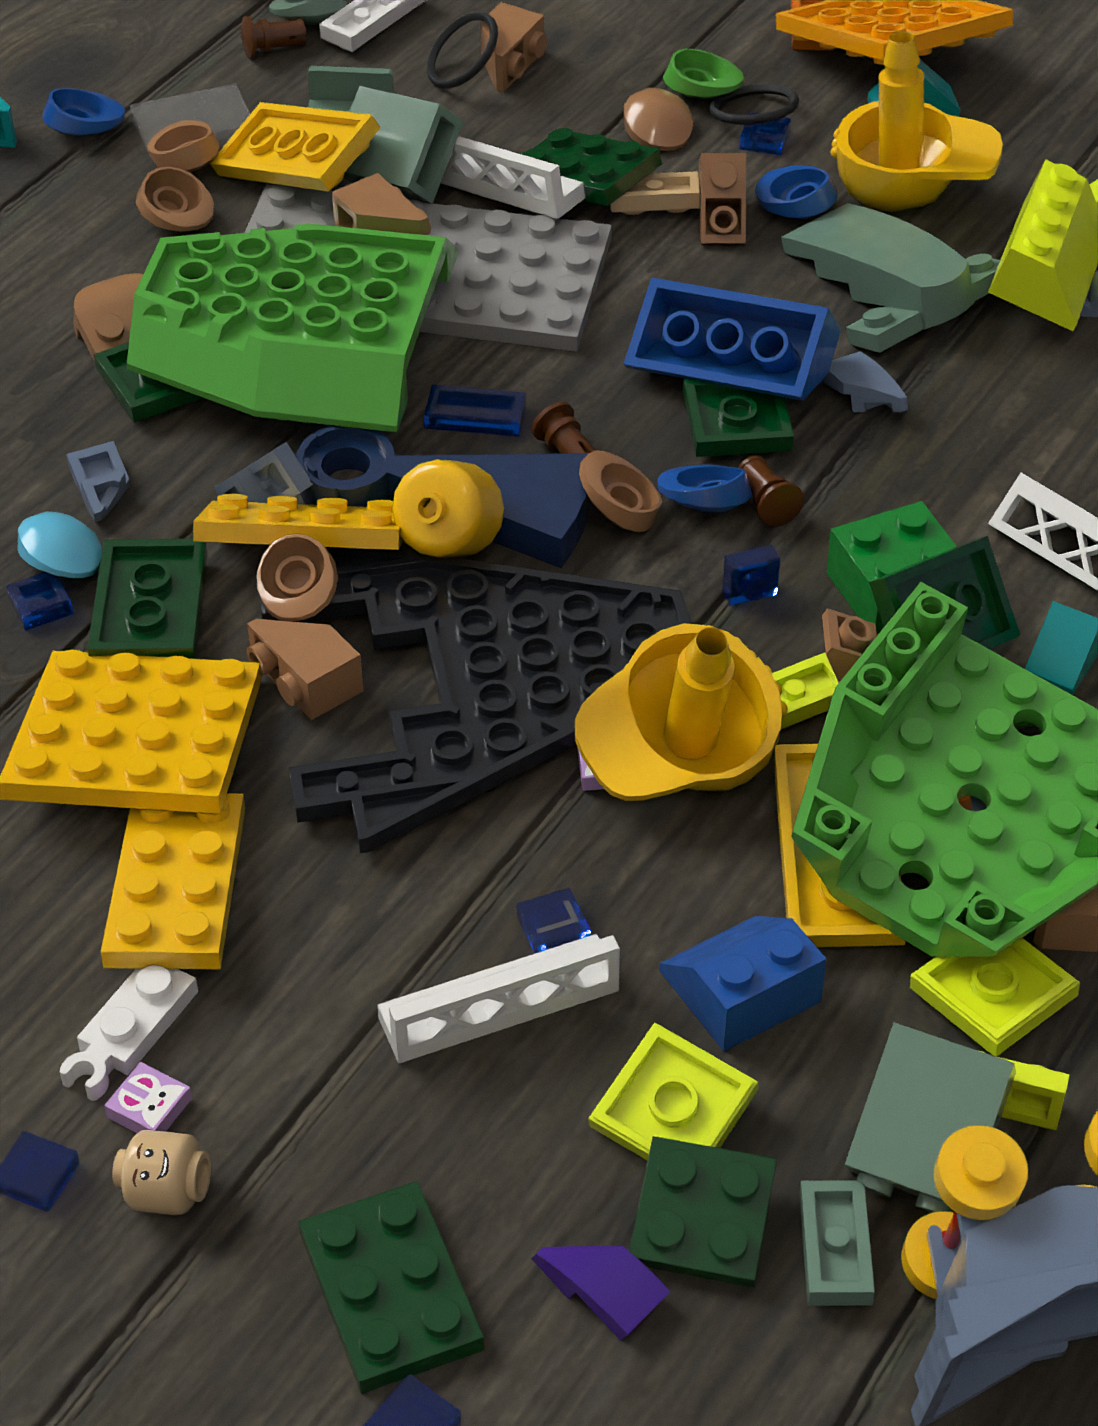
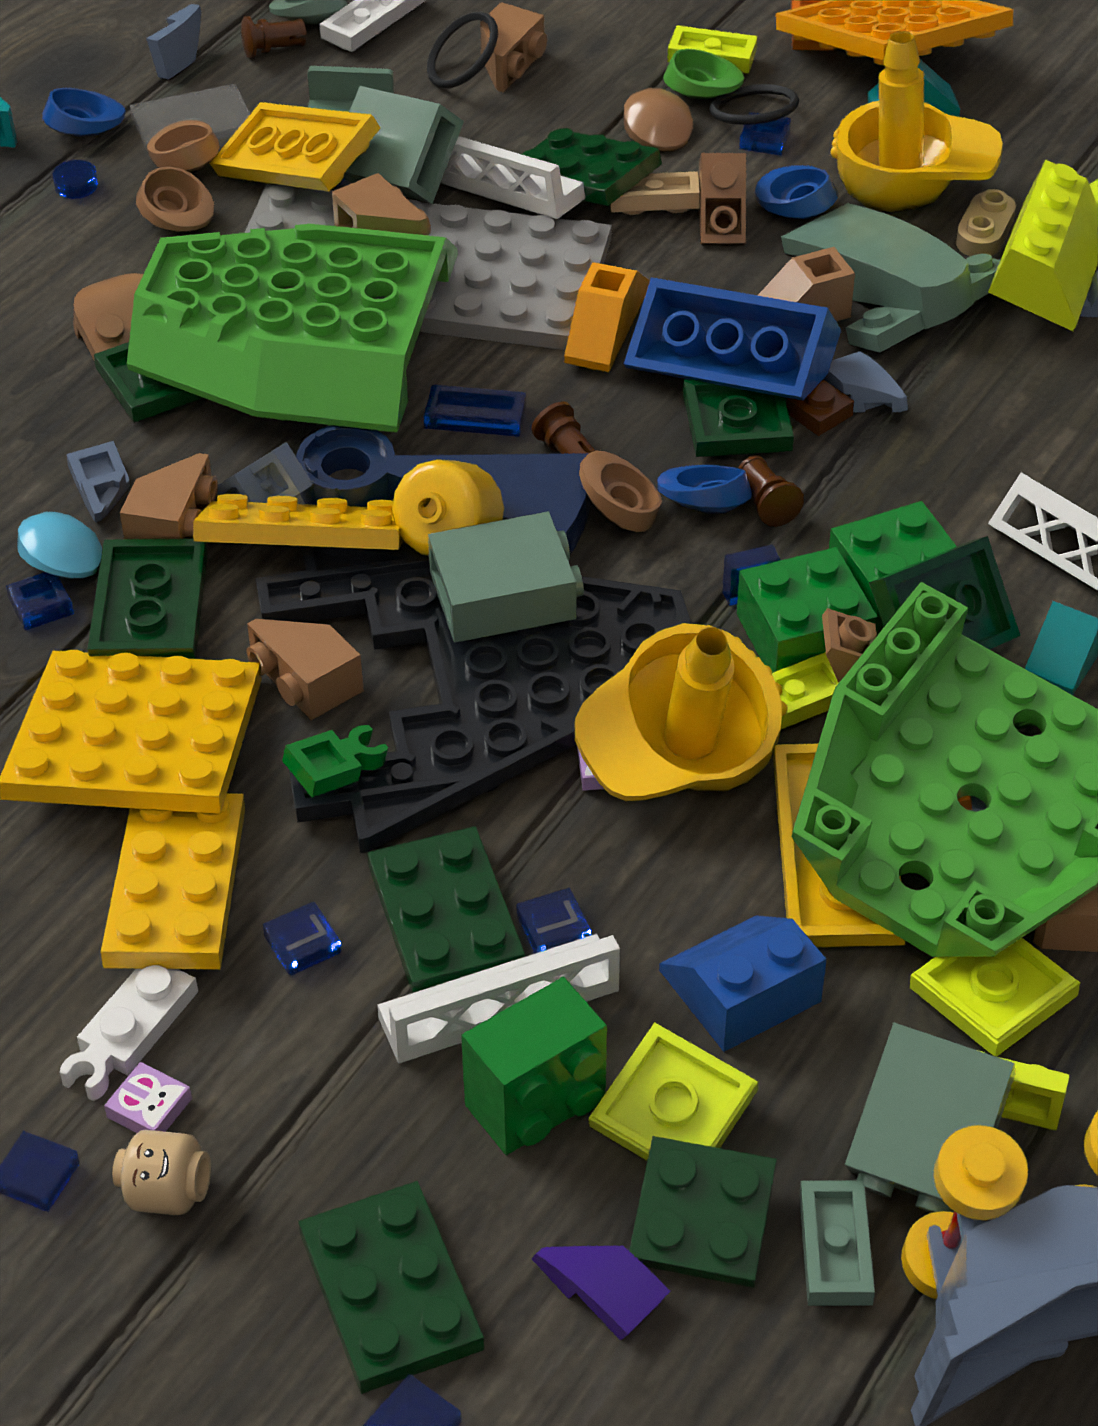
medium nougat hat [257,534,338,622] -> none
none -> clear blue tile [52,160,98,199]
none -> medium nougat slope [120,453,218,539]
none -> sand blue slope [146,4,201,79]
none -> clear blue tile [263,901,342,976]
none -> green plate [282,725,388,797]
none -> dark green plate [367,826,525,993]
none -> sand green brick [428,511,584,643]
none -> green brick [461,976,607,1156]
none -> light orange slope [564,262,649,372]
none -> neon yellow plate [667,25,758,73]
none -> green brick [737,547,878,673]
none -> medium nougat slope [757,247,855,321]
none -> reddish brown plate [786,379,854,436]
none -> tan plate [956,189,1016,256]

